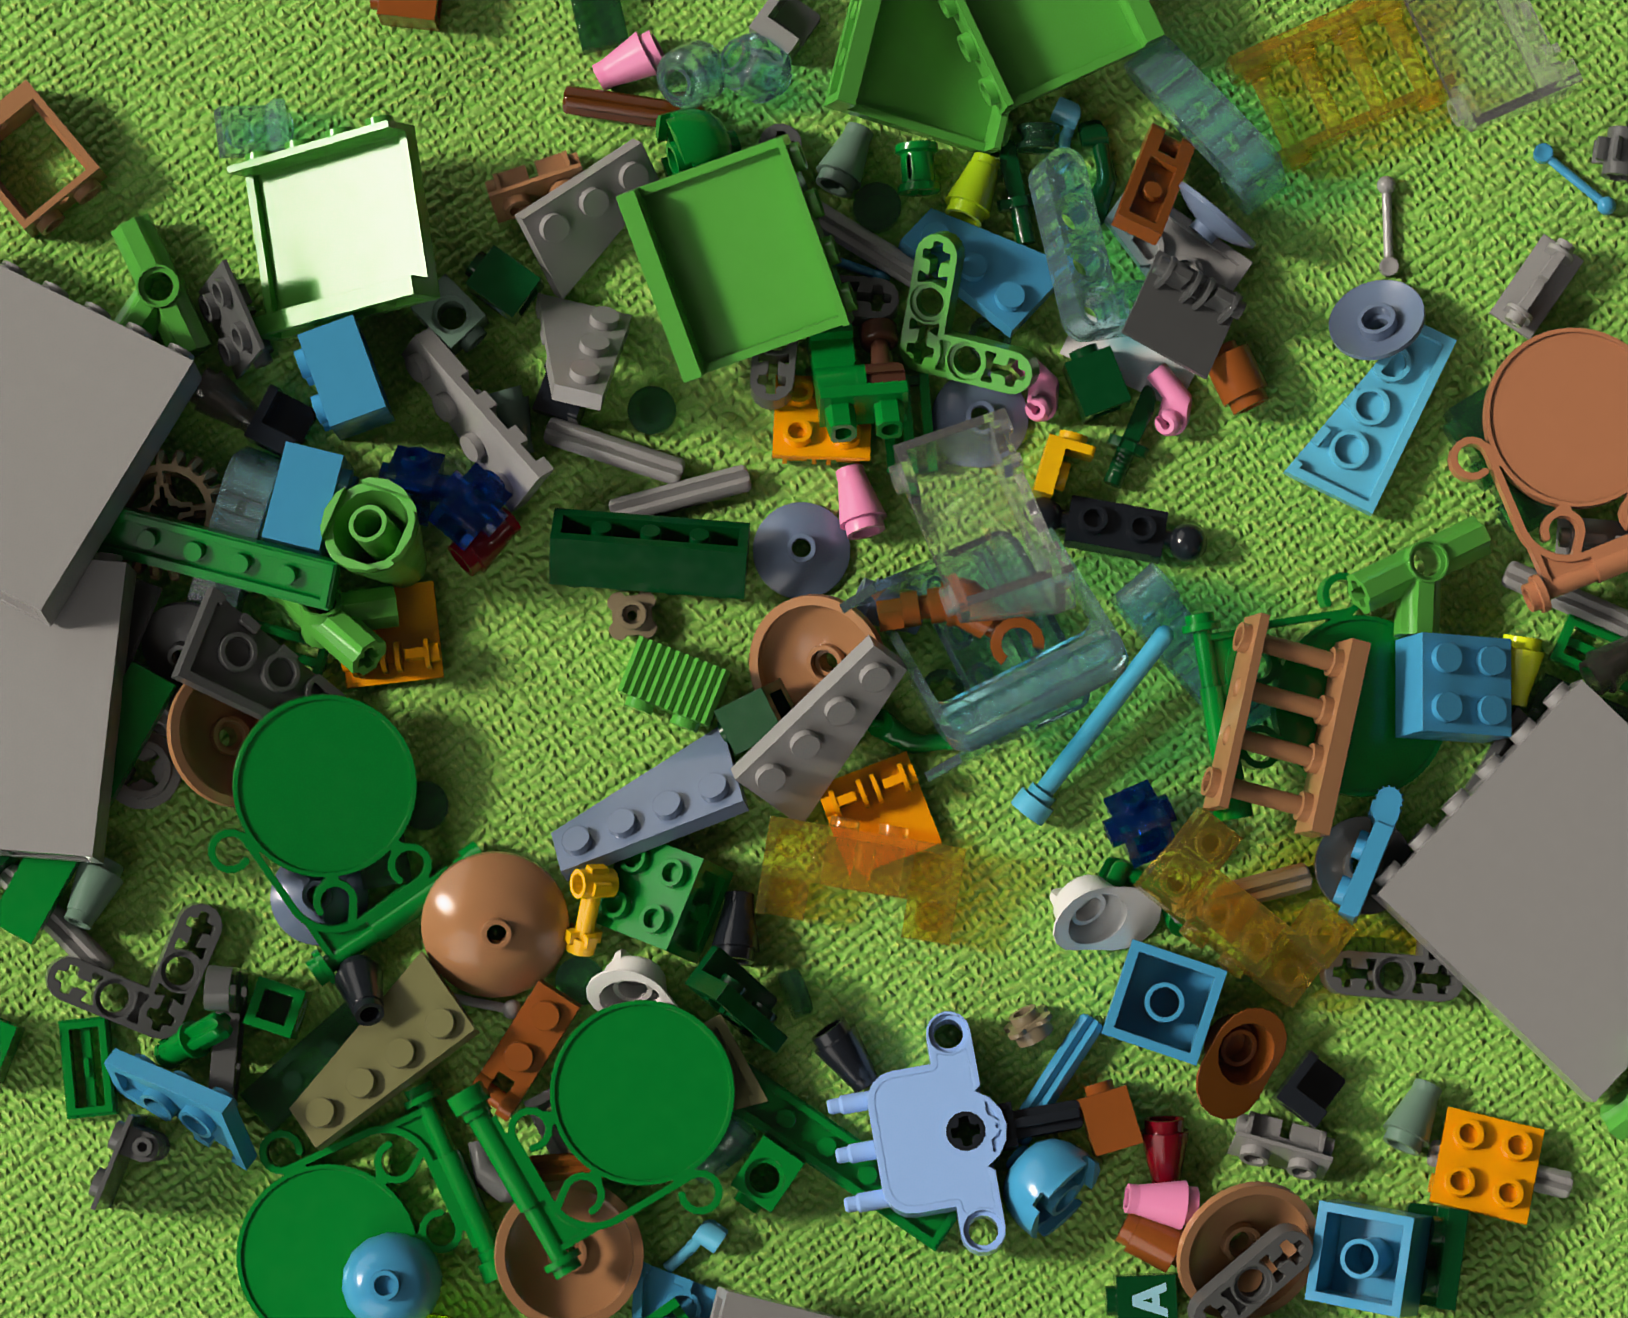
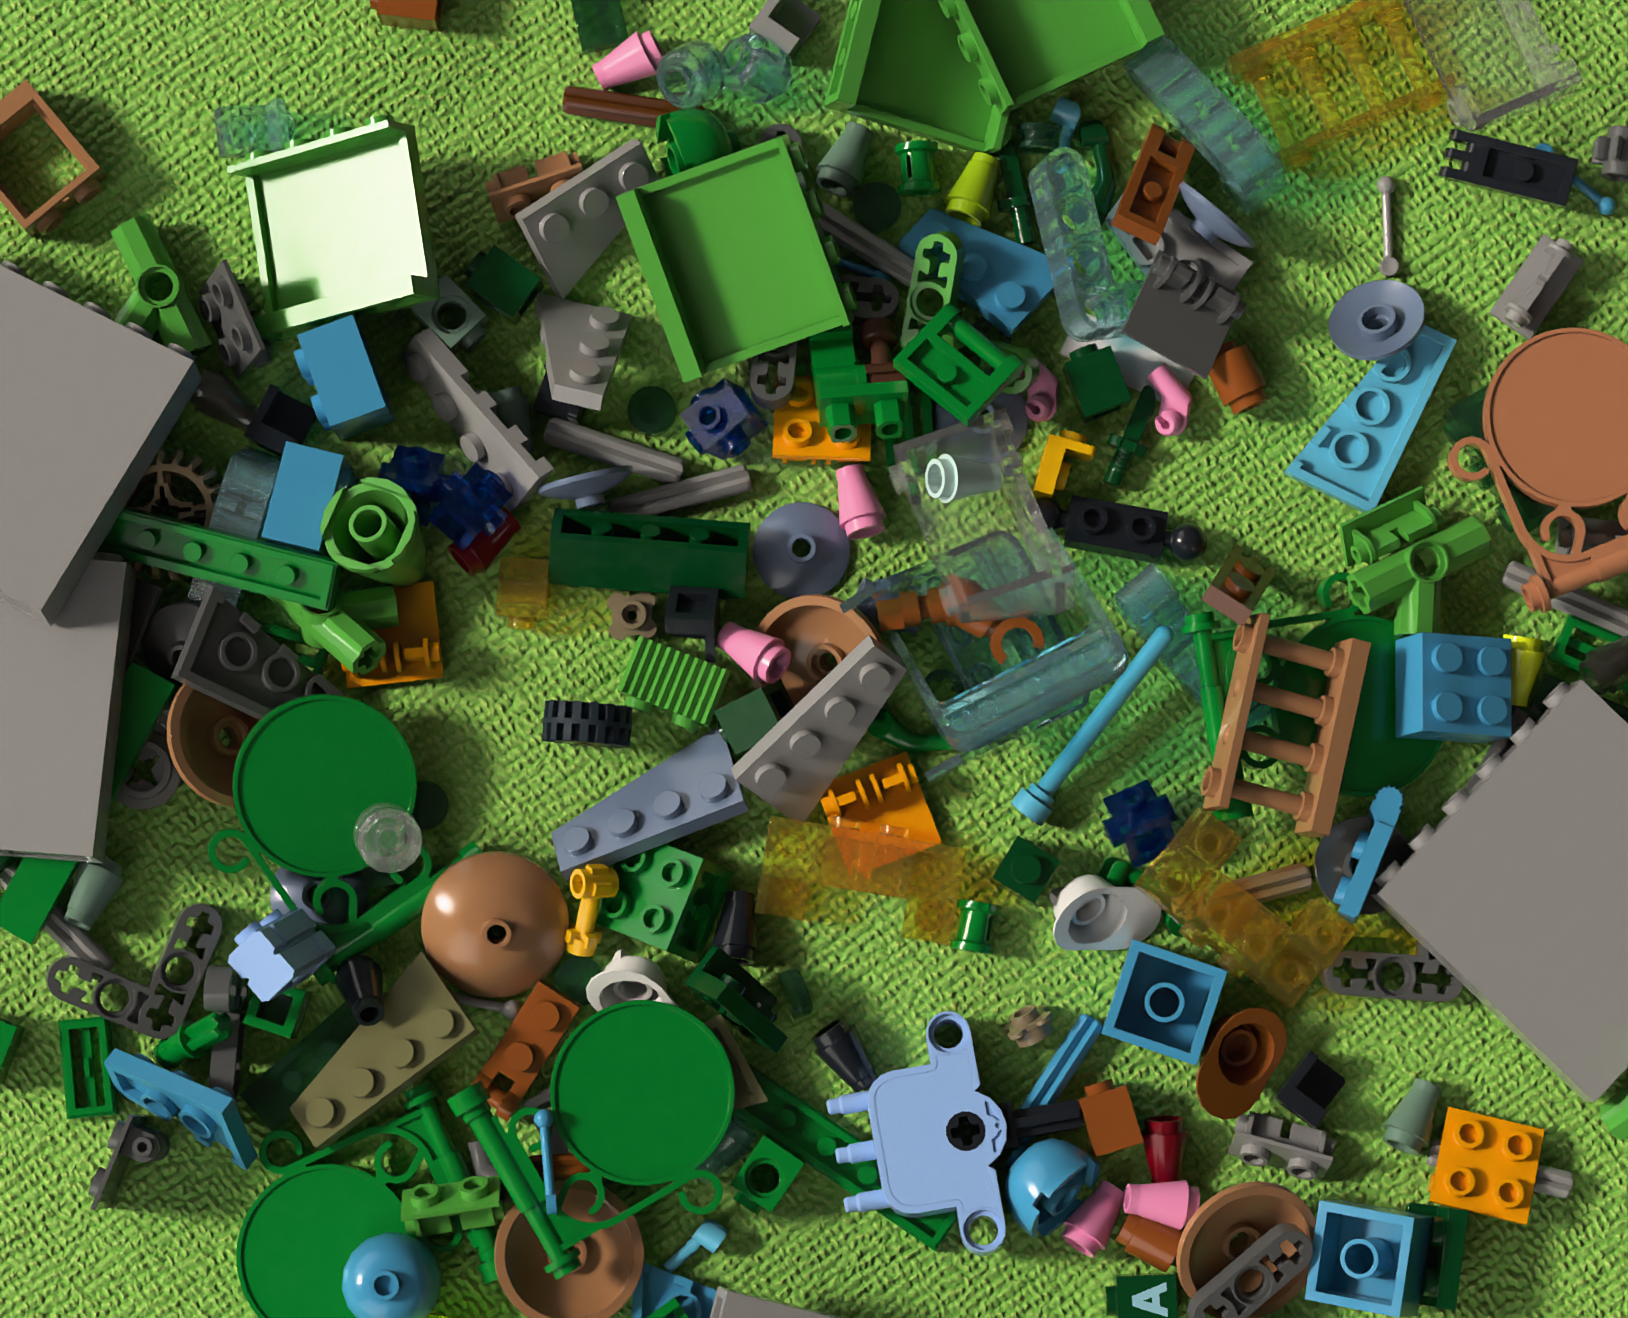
none -> light blue brick [228,908,336,1002]
none -> clear wheel [353,802,423,873]
none -> bright green hinge [400,1175,506,1238]
none -> clear yellow brick [496,556,551,631]
none -> dark azure hinge [534,1109,557,1215]
none -> sand blue dish [537,465,634,509]
none -> black wheel [542,700,633,748]
none -> black panel [664,586,721,663]
none -> clear blue brick [680,378,769,461]
none -> bright pink cone [716,622,791,684]
none -> green plate [893,303,1026,427]
none -> light aqua cone [925,454,1002,503]
none -> green bush [950,899,1001,955]
none -> dark green brick [990,836,1060,906]
none -> bright pink cone [1061,1180,1124,1258]
none -> hinge [1201,544,1277,627]
none -> bright green hinge [1339,486,1443,567]
none -> black hinge [1438,129,1579,209]

